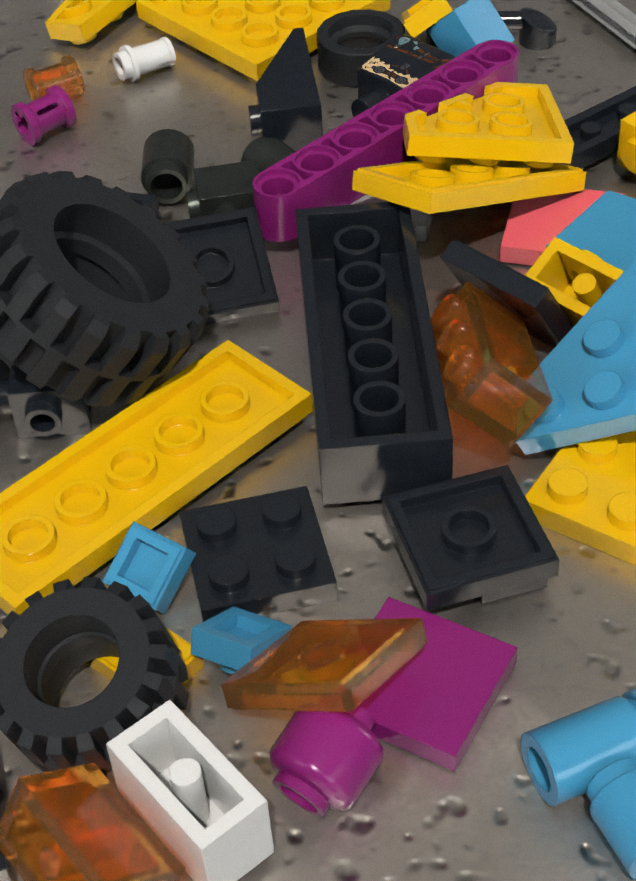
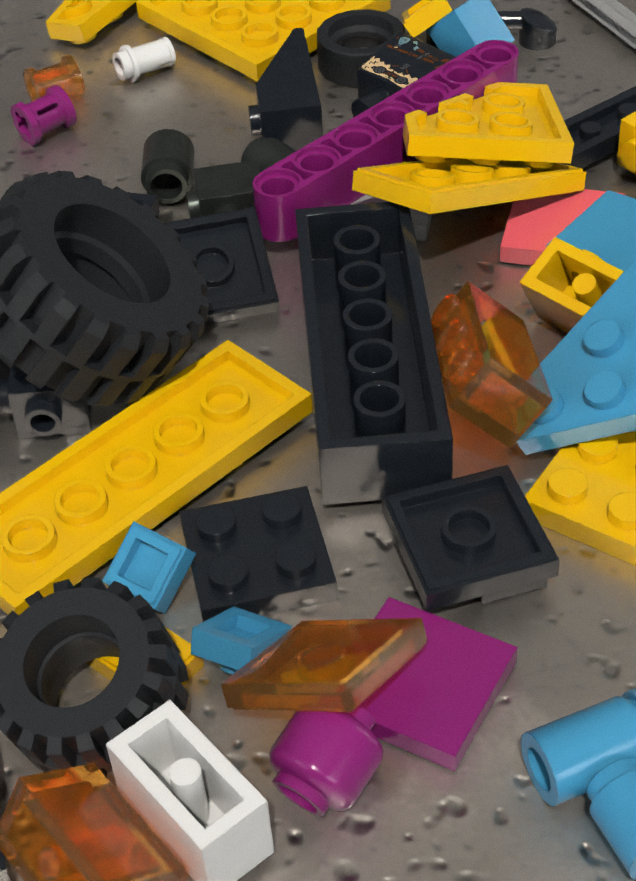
black tile [440,240,574,348] -> none

